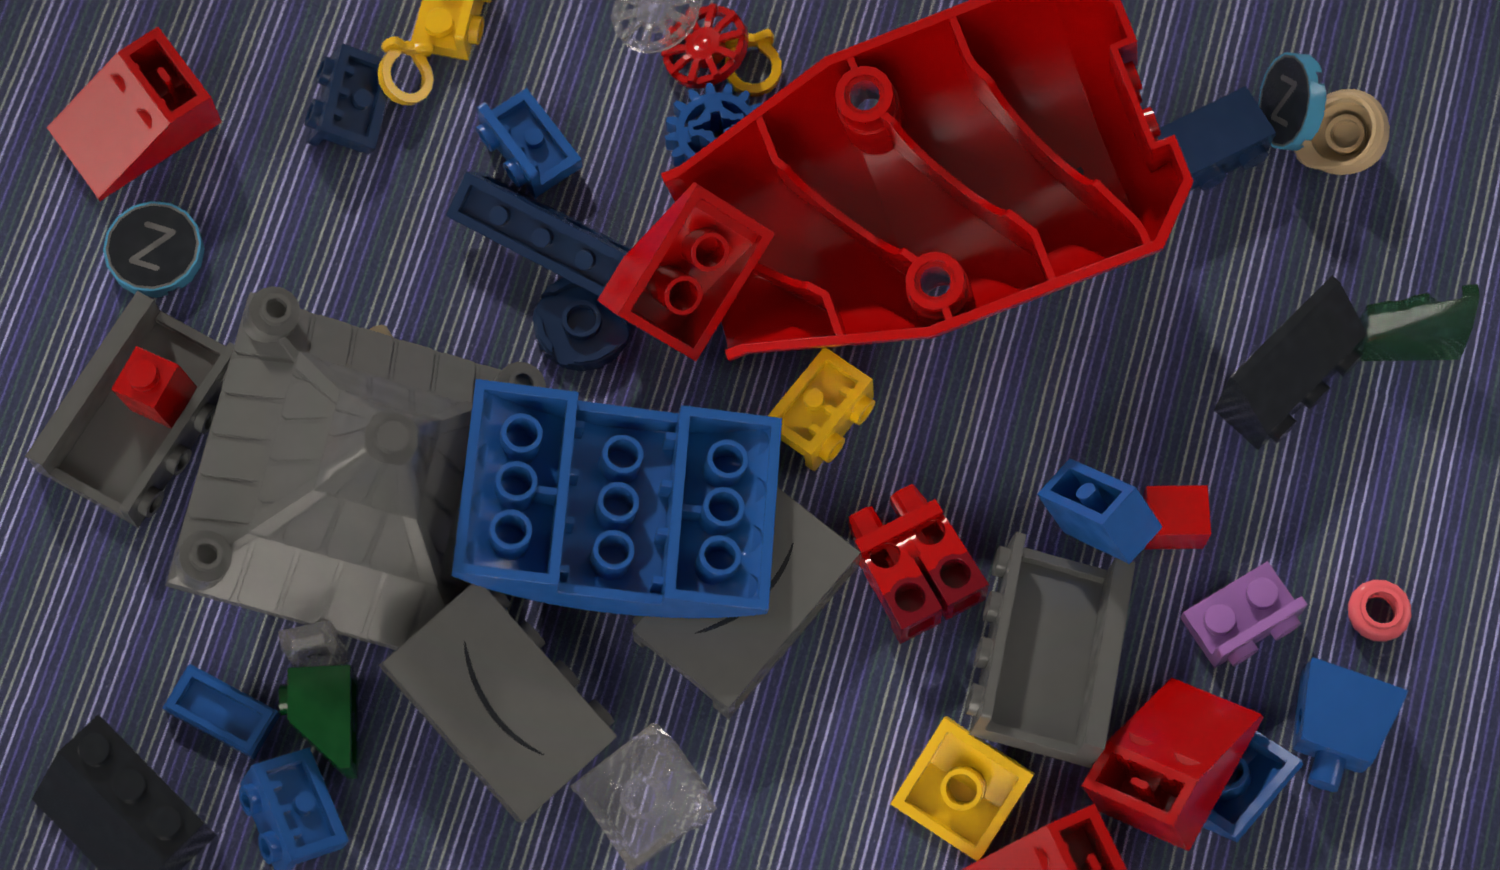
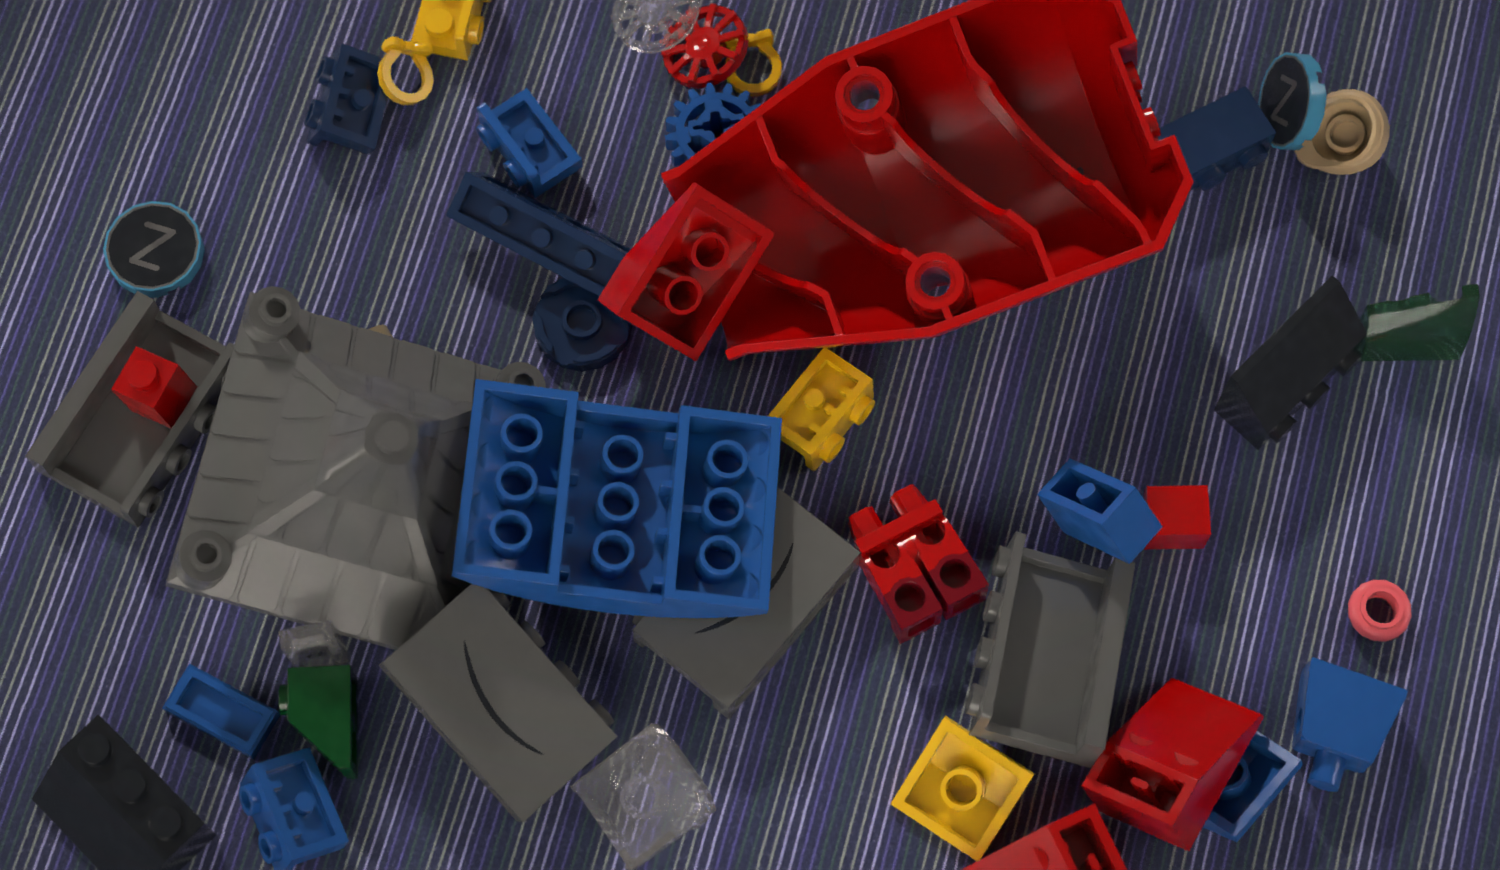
slope [47,26,222,201] -> none
medium lavender bracket [1180,561,1308,669] -> none

